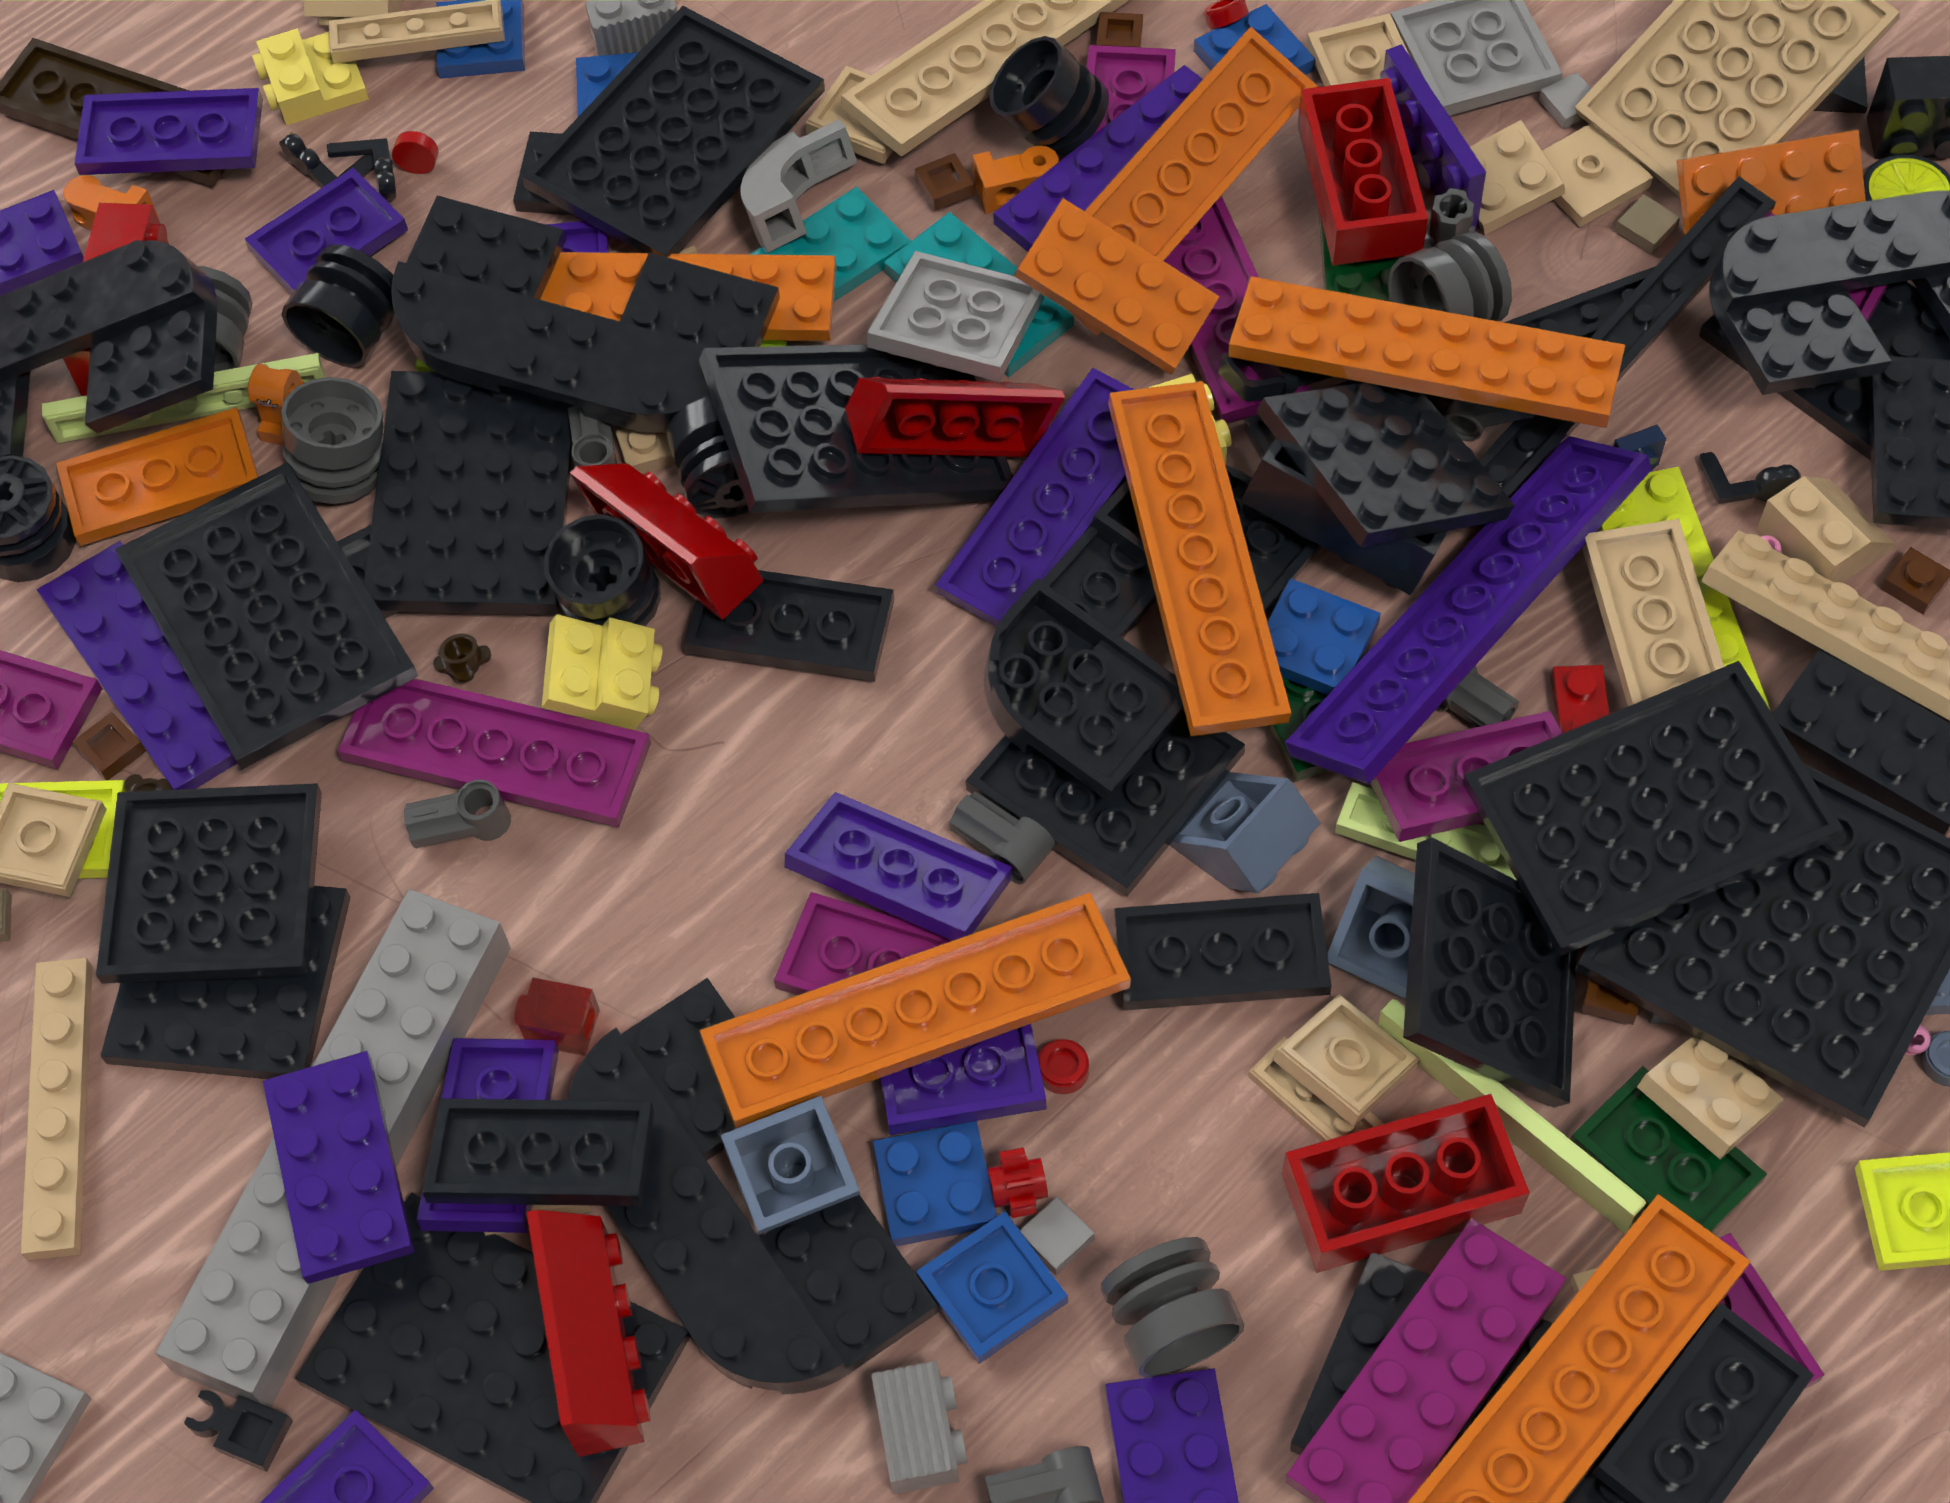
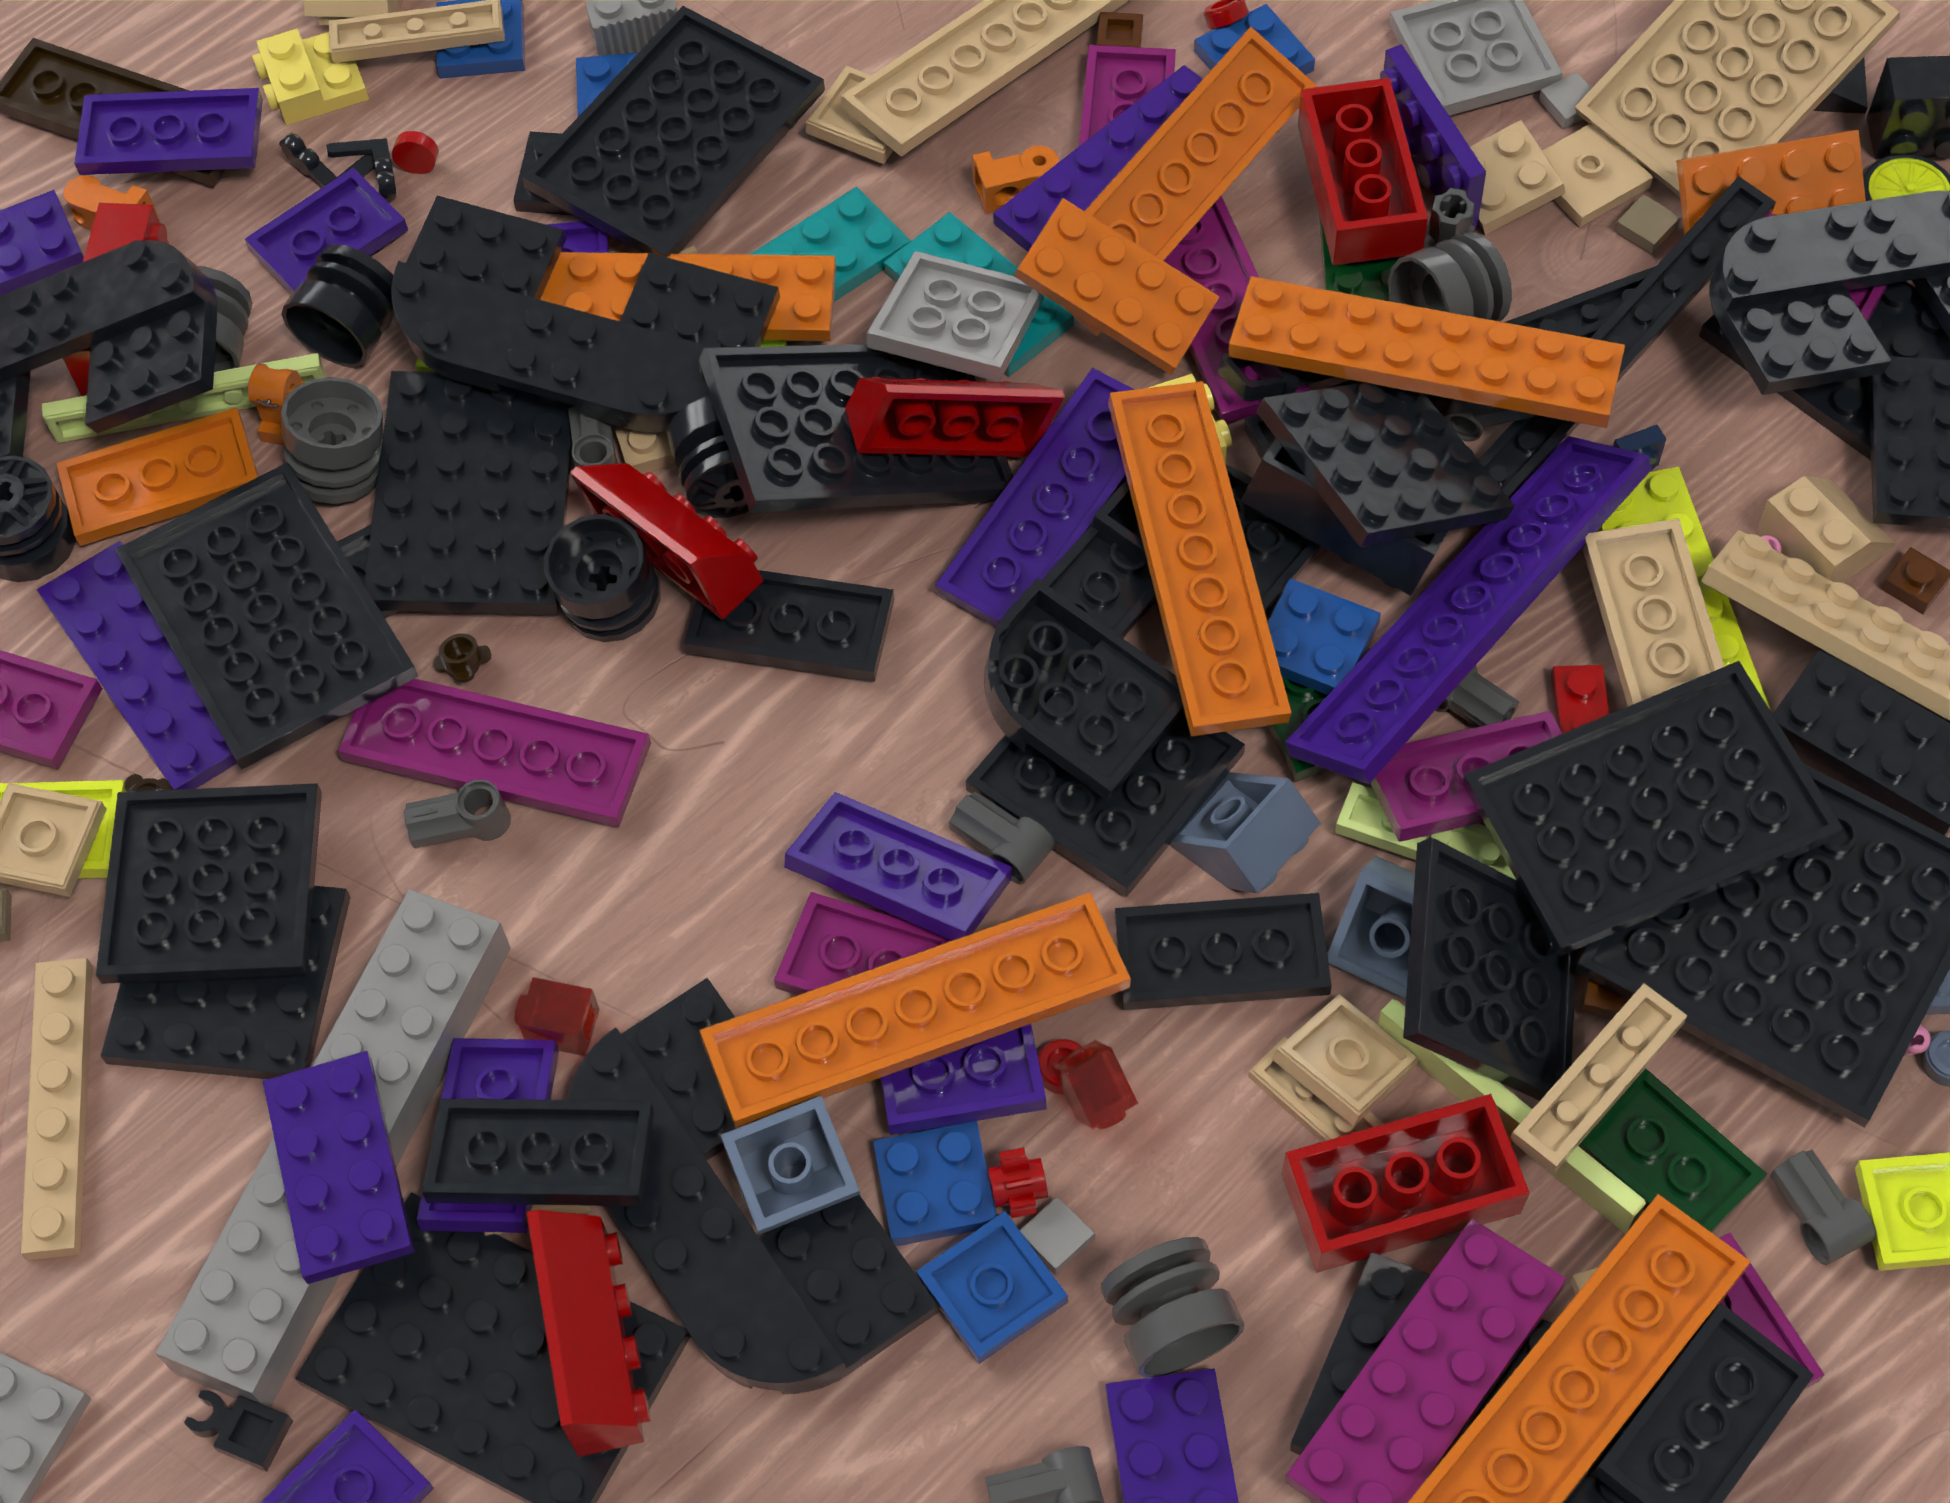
reddish brown plate [72,712,146,780] -> none
light yellow plate [541,614,662,730] -> none
light grey arch [740,119,858,253] -> none
light grey brick [871,1361,967,1495] -> none
reddish brown plate [915,153,975,211] -> none
black wheel [990,36,1109,157] -> none
tan plate [1306,13,1410,86] -> none
tan plate [1637,1035,1784,1159] -> none
black piece [1699,452,1801,504] -> none
none -> clear red brick [1051,1040,1138,1129]
none -> tan plate [1510,983,1687,1174]
none -> dark grey piece [1770,1150,1876,1265]

